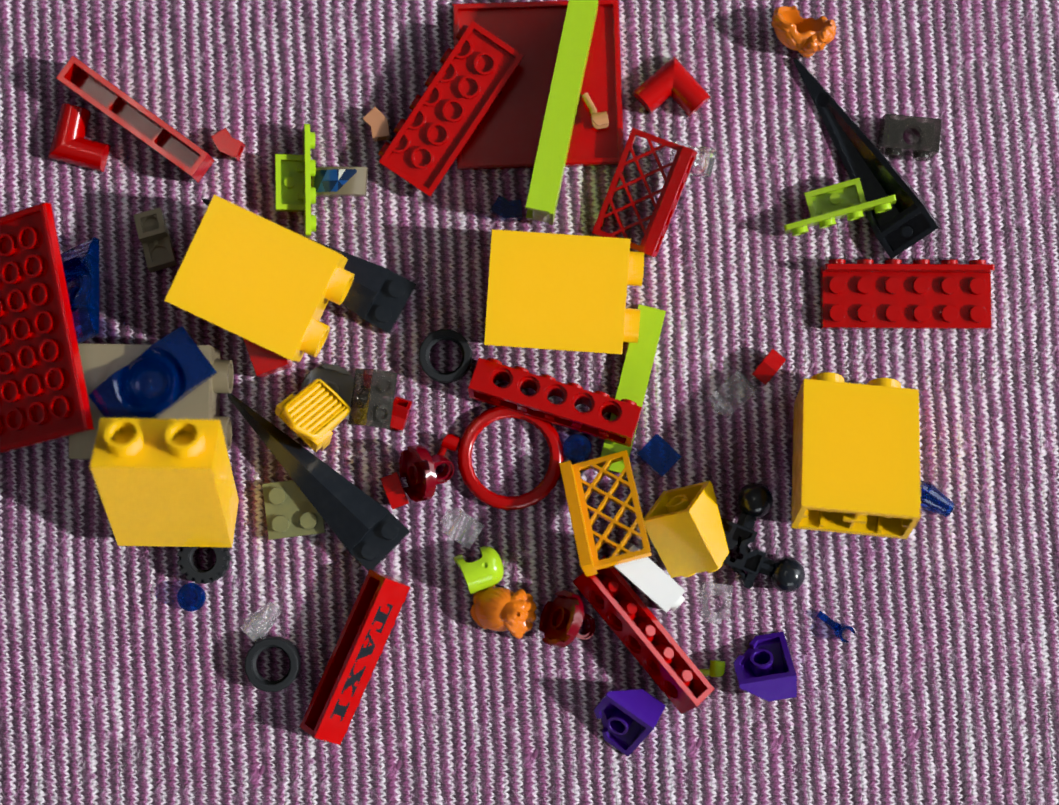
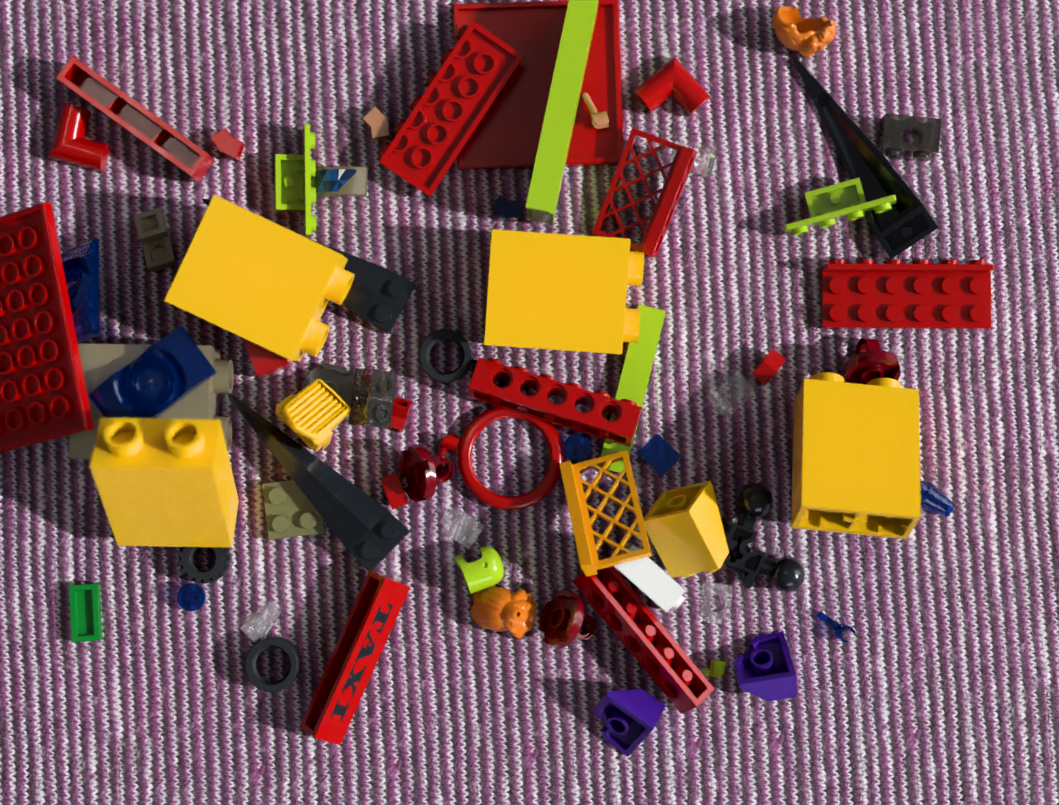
none -> green tile [69,583,103,642]
none -> dark red tile [842,338,901,384]

